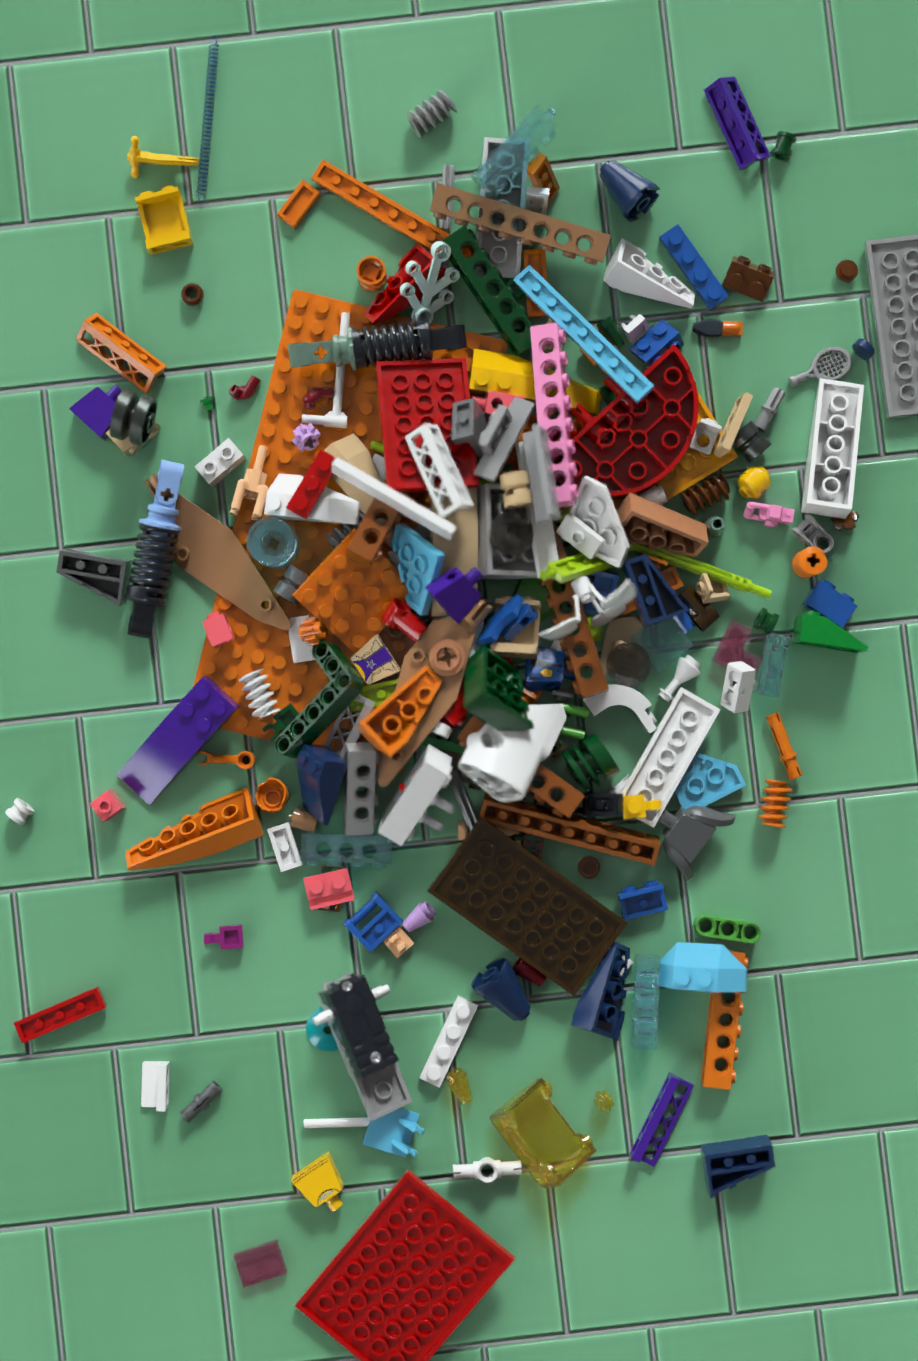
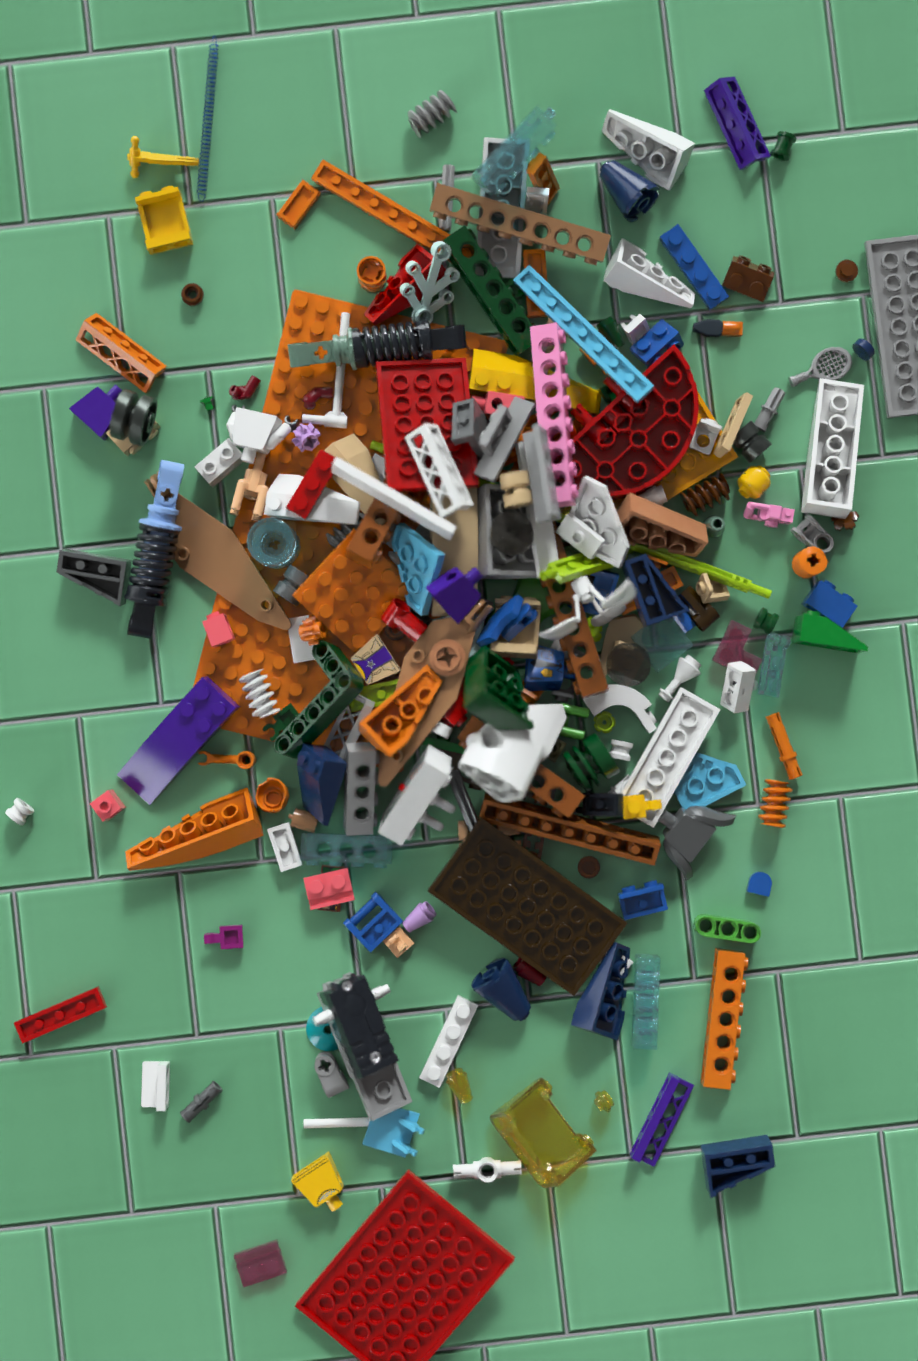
medium azure wedge [657,942,747,992] -> none
none -> white torso [226,405,298,464]
none -> light grey piece [314,1051,349,1098]
none -> lime plate [594,711,616,733]
none -> white wedge [601,110,695,190]
none -> white wheel [609,739,633,761]
none -> blue tile [746,872,772,897]

